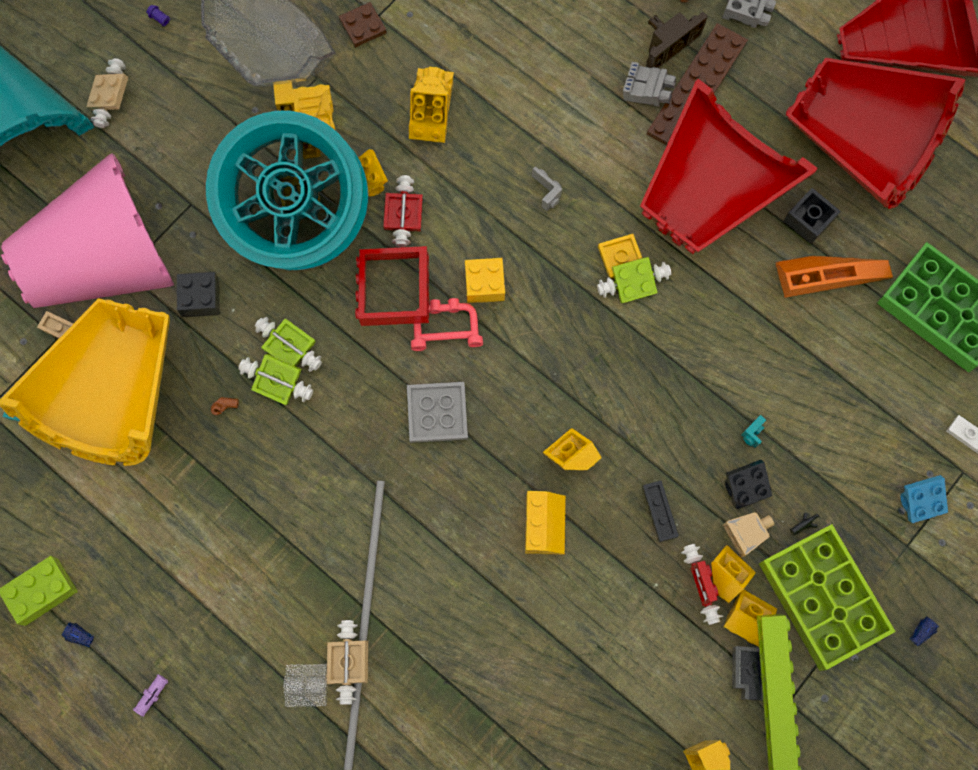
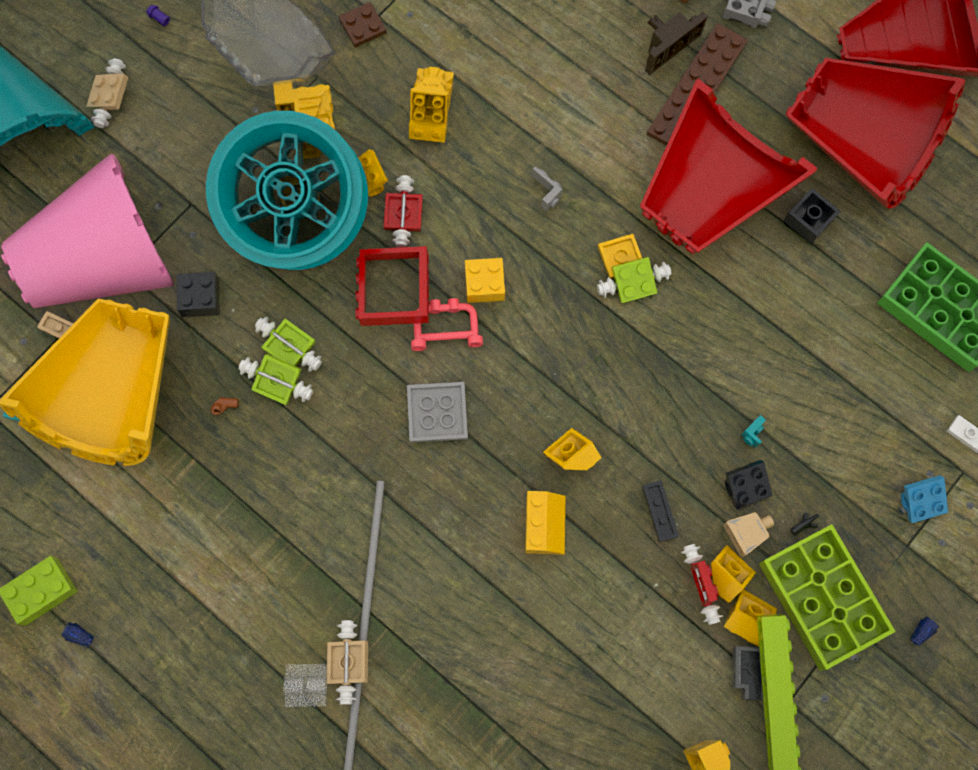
lavender pin [133,674,169,717] -> none
light grey hips [623,62,676,107] -> none
orange wedge [775,256,893,298] -> none

